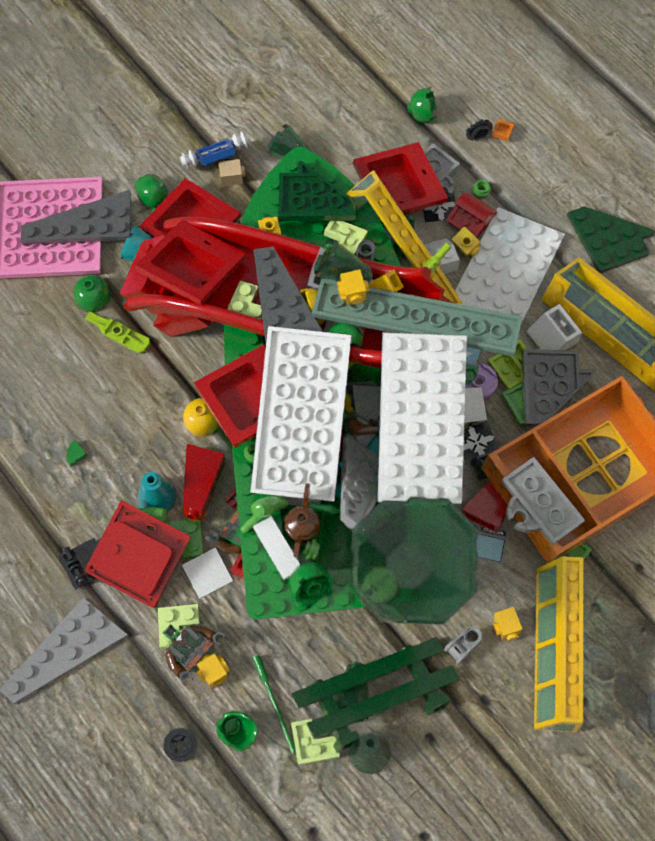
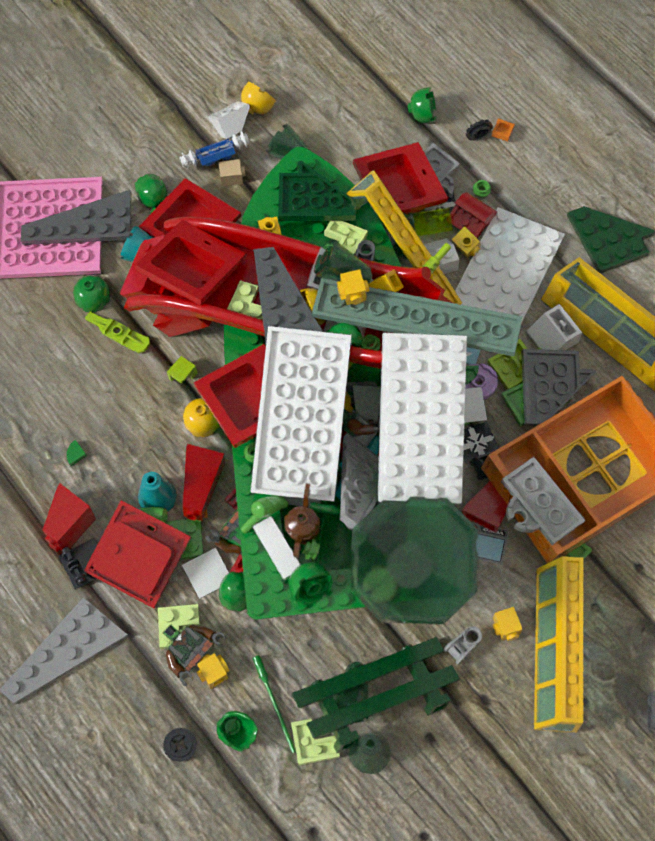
none -> red slope [42,483,96,553]
none -> lime panel [167,356,198,383]
none -> white slope [208,101,250,140]
none -> green hair [218,571,247,611]
none -> yellow cylinder [241,82,276,115]
none -> bright green plate [361,335,381,351]
none -> clear neon green panel [414,207,453,236]

